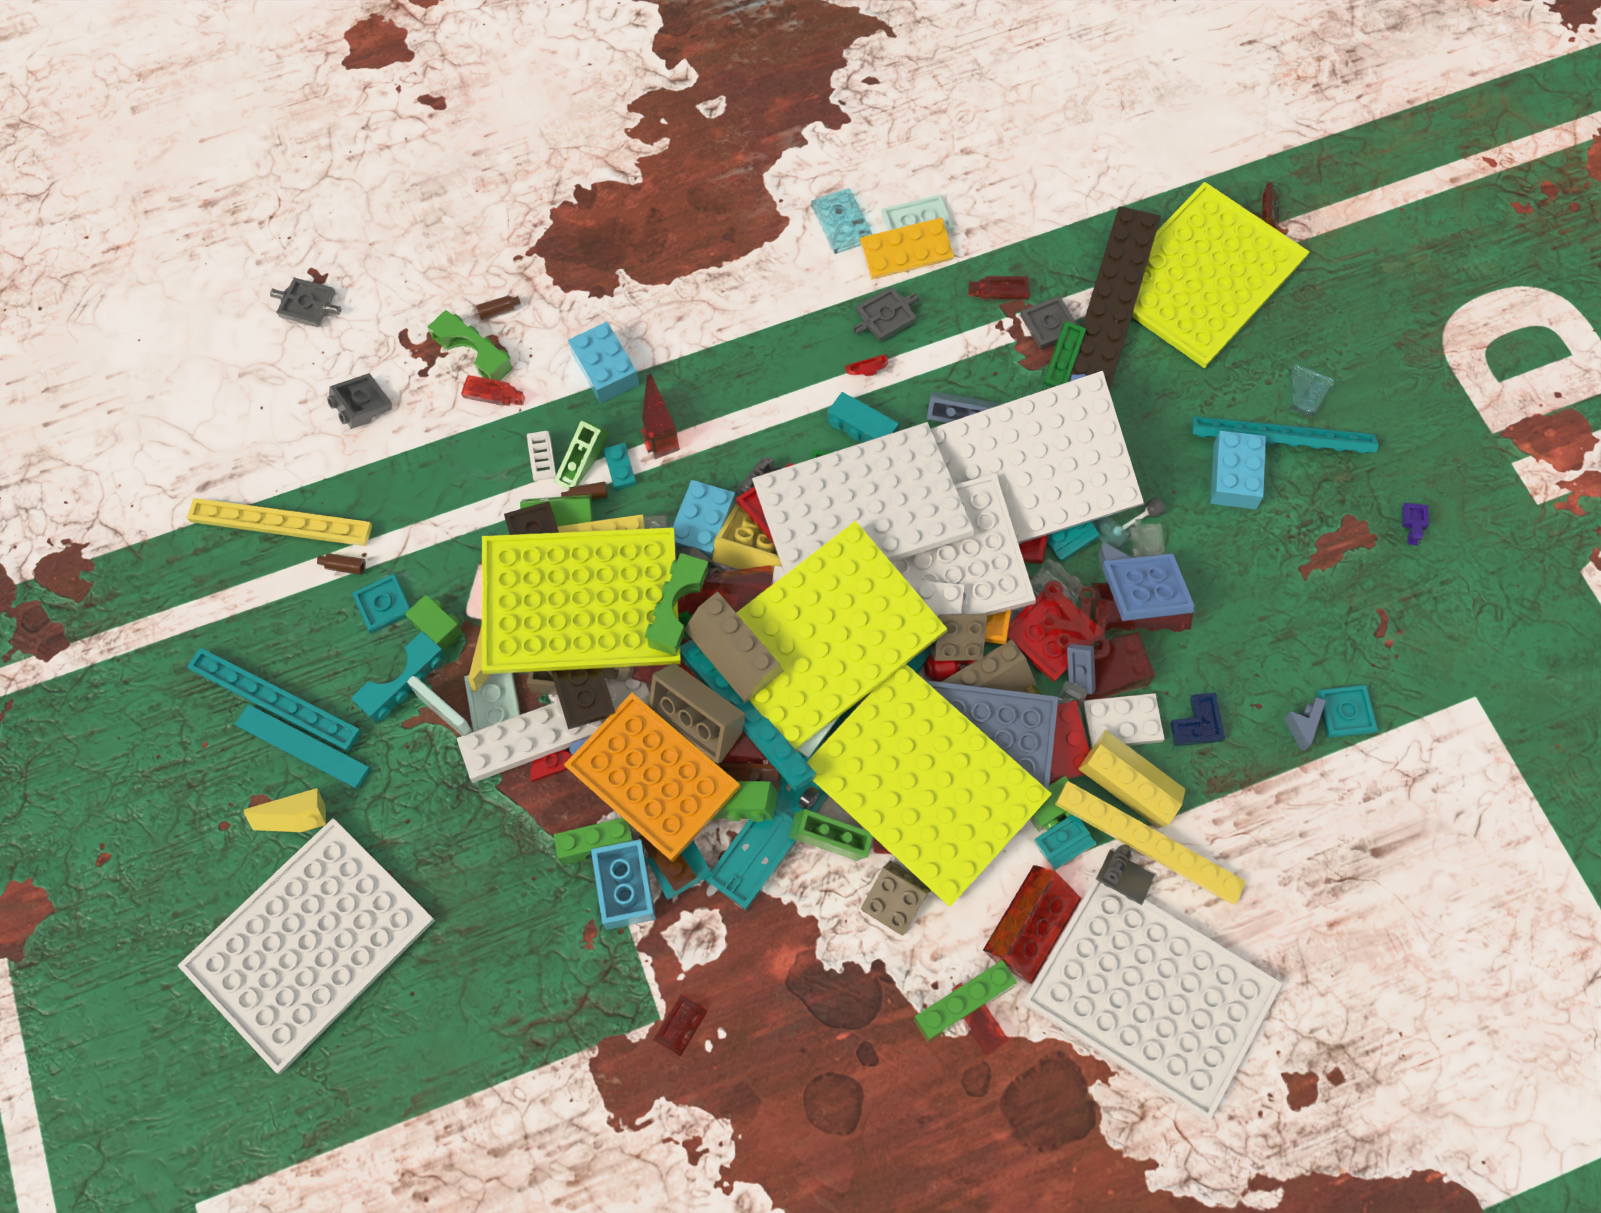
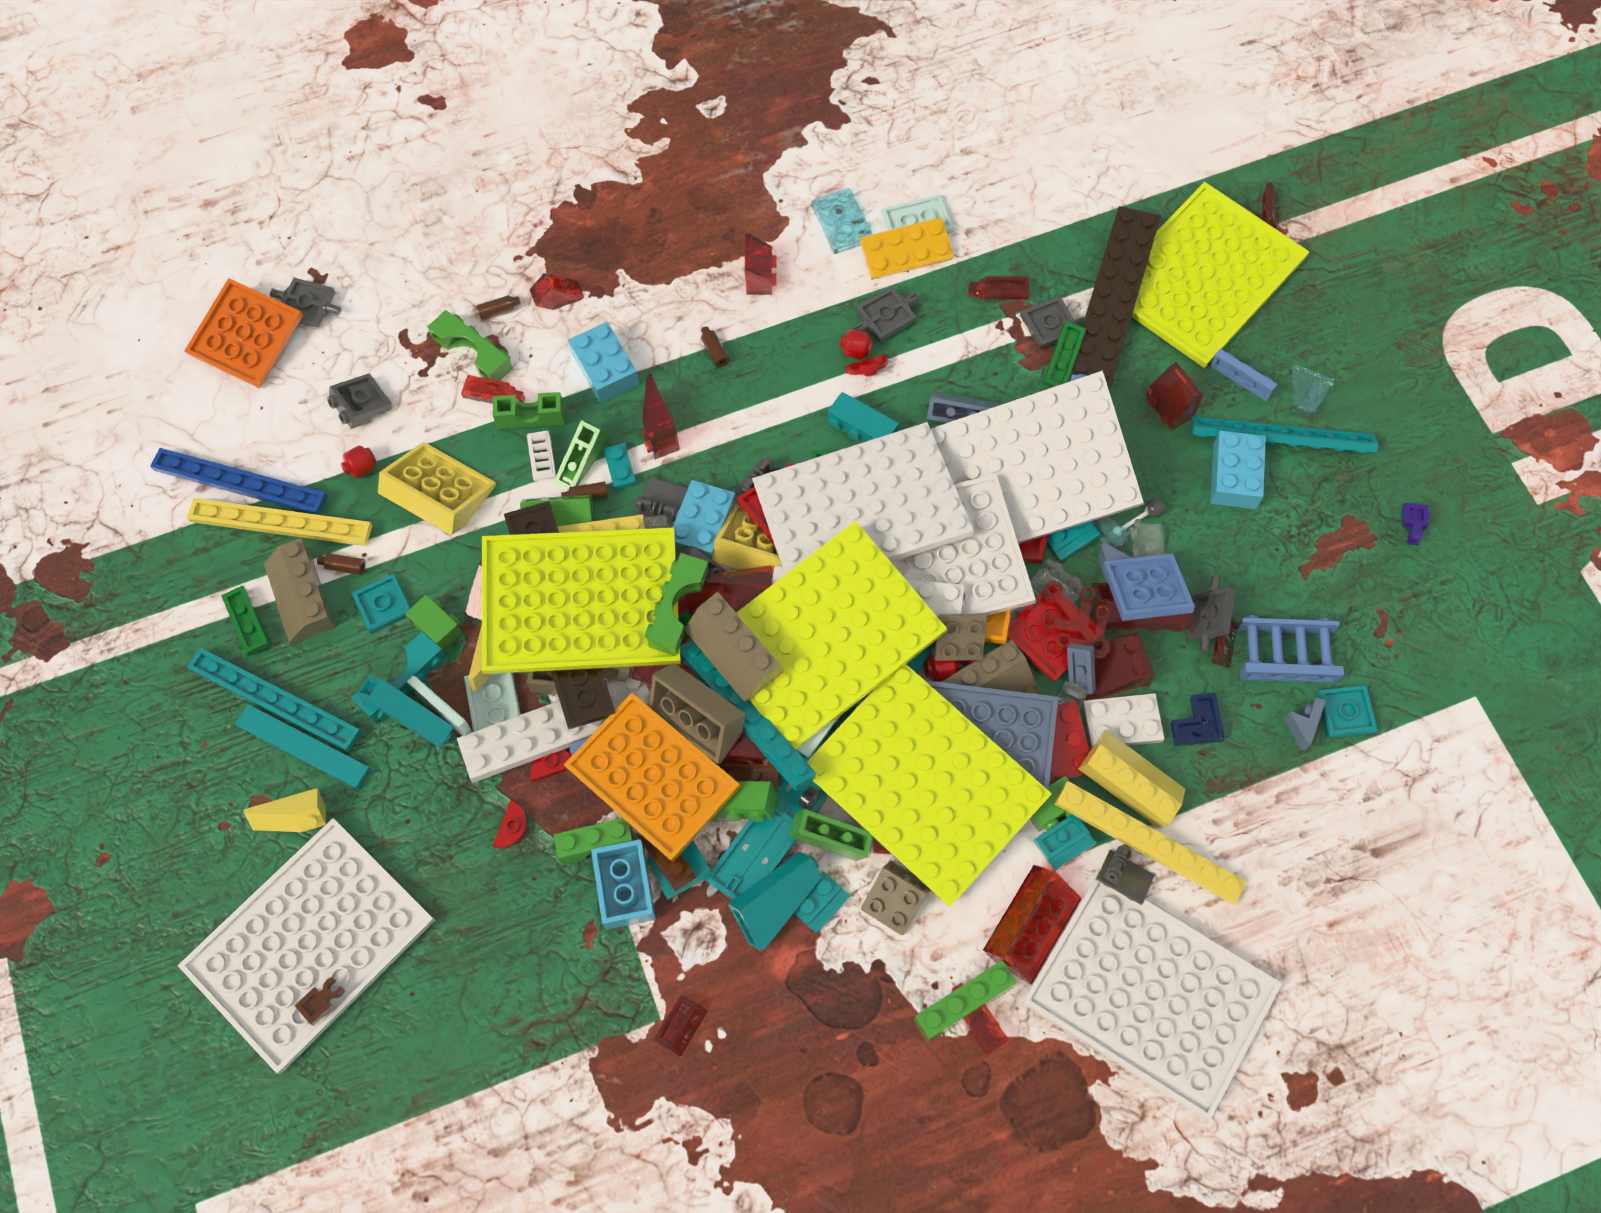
none -> blue plate [150,447,328,515]
none -> orange plate [184,278,304,389]
none -> green plate [221,585,270,656]
none -> dark tan slope [264,538,335,645]
none -> reddish brown plate [294,977,345,1026]
none -> red head [340,445,377,479]
none -> teal slope [355,675,454,747]
none -> light yellow slope [378,442,496,536]
none -> bright green arch [493,392,565,429]
none -> red plate [493,800,528,849]
none -> clear red slope [529,273,584,310]
none -> dark grey hinge [634,477,688,528]
none -> reddish brown cylinder [701,326,730,368]
none -> teal slope [728,852,822,951]
none -> clear red slope [744,233,777,295]
none -> teal plate [793,871,850,935]
none -> red head [839,328,873,360]
none -> clear red slope [1146,362,1203,430]
none -> dark grey plate [1185,576,1236,653]
none -> medium blue plate [1210,349,1277,401]
none -> clear red slope [1212,618,1237,667]
none -> medium blue fence [1237,615,1344,683]

